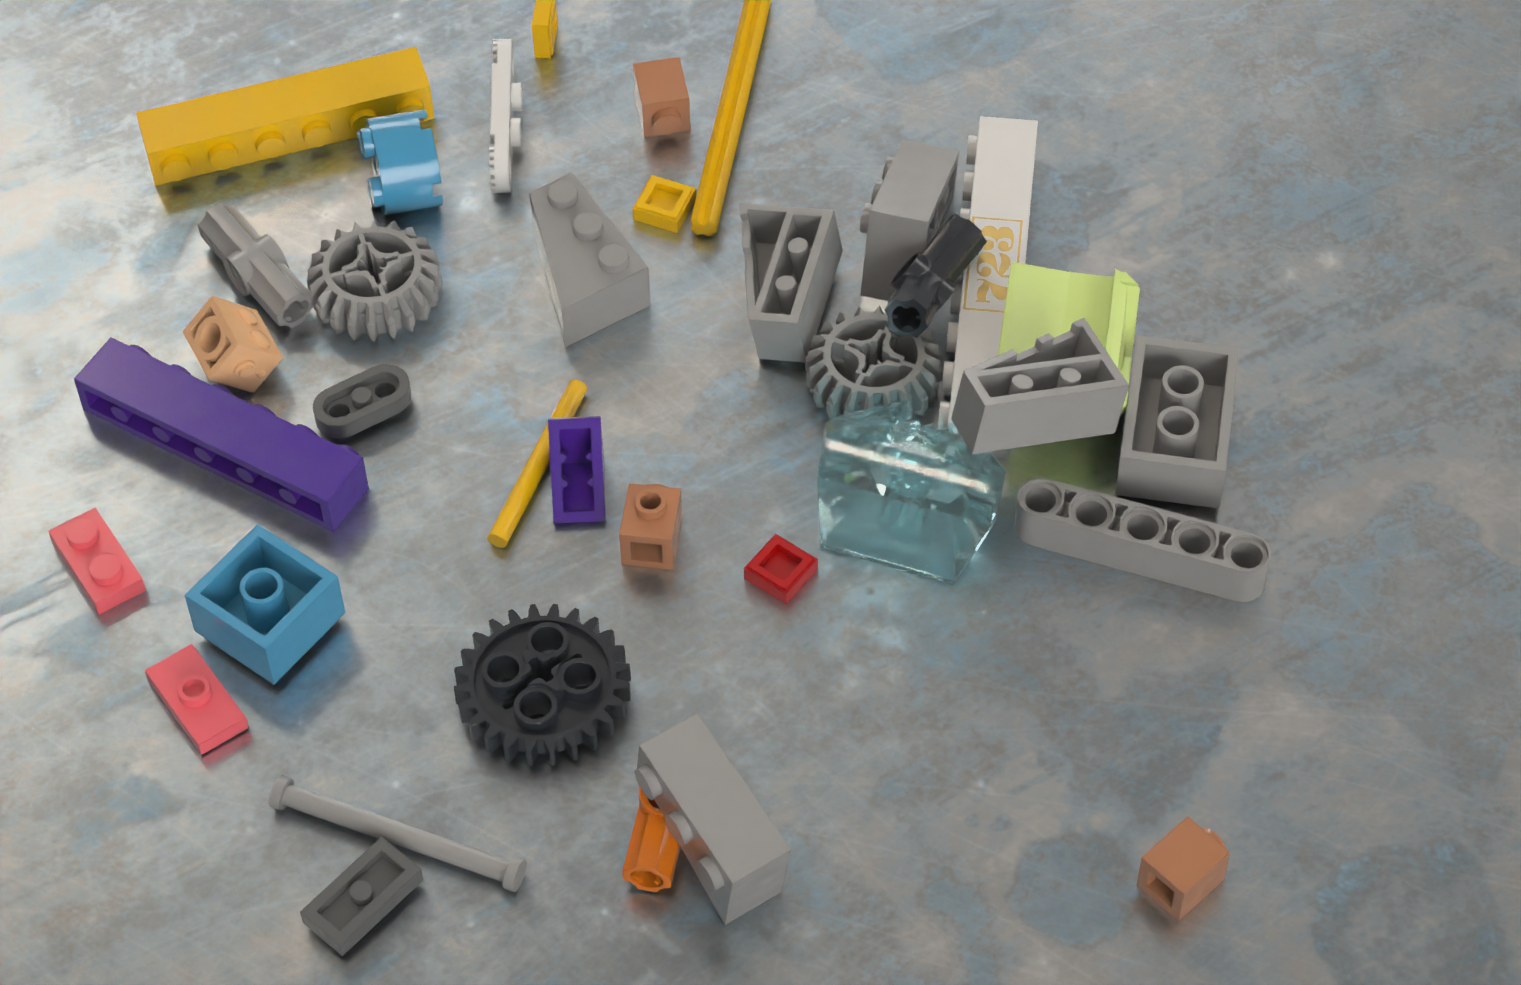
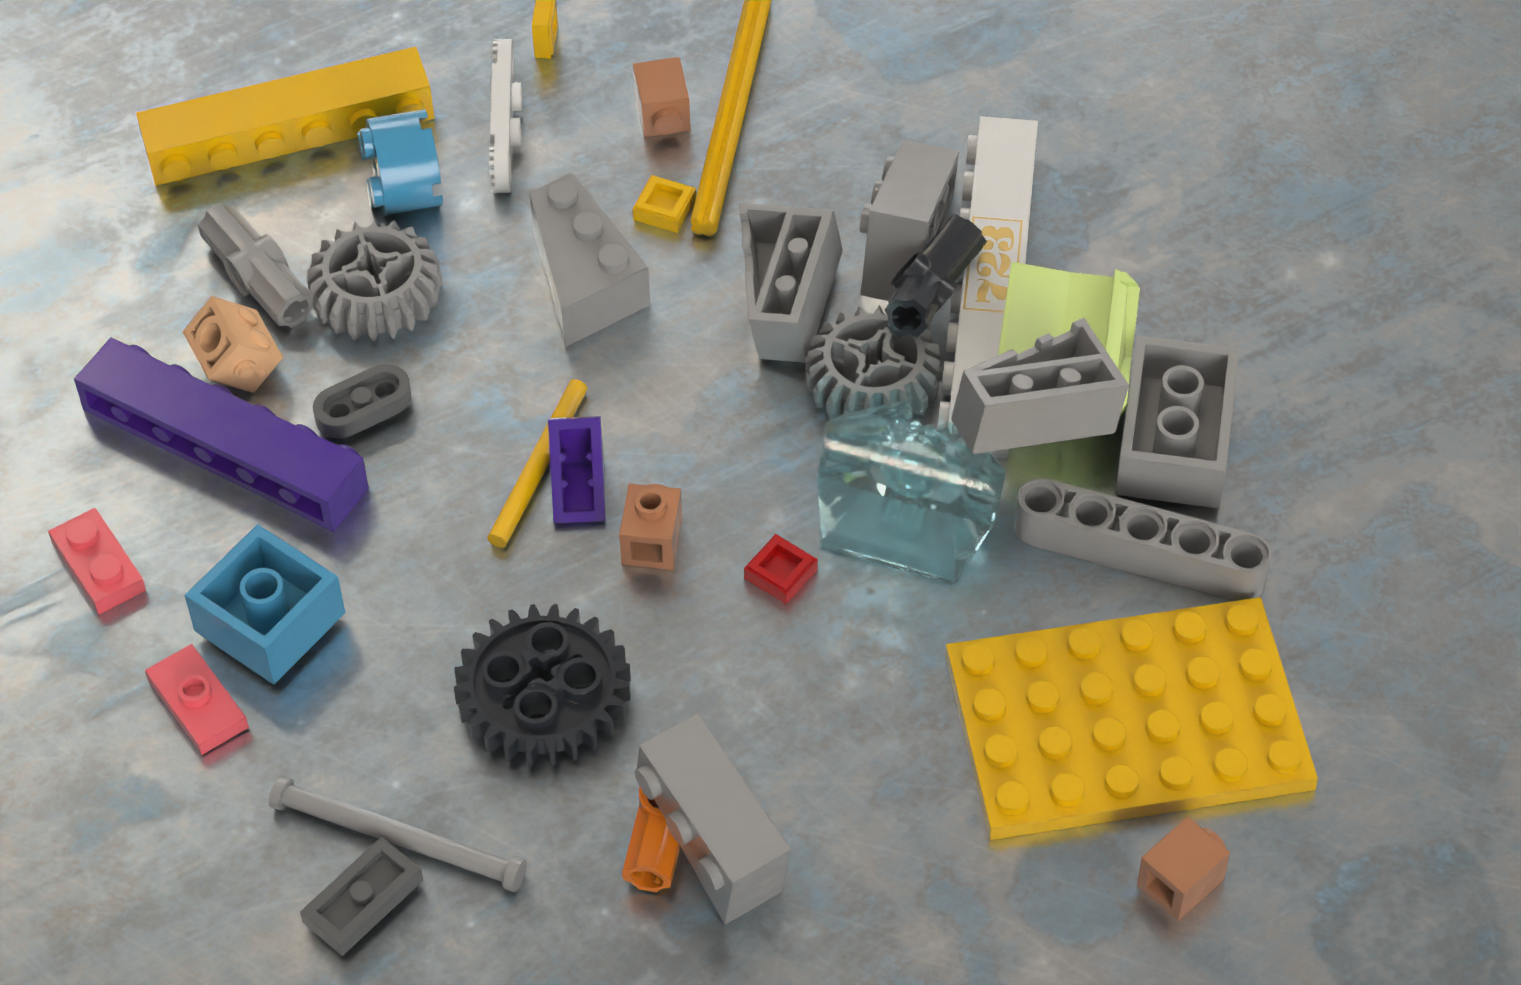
none -> yellow plate [945,597,1318,840]

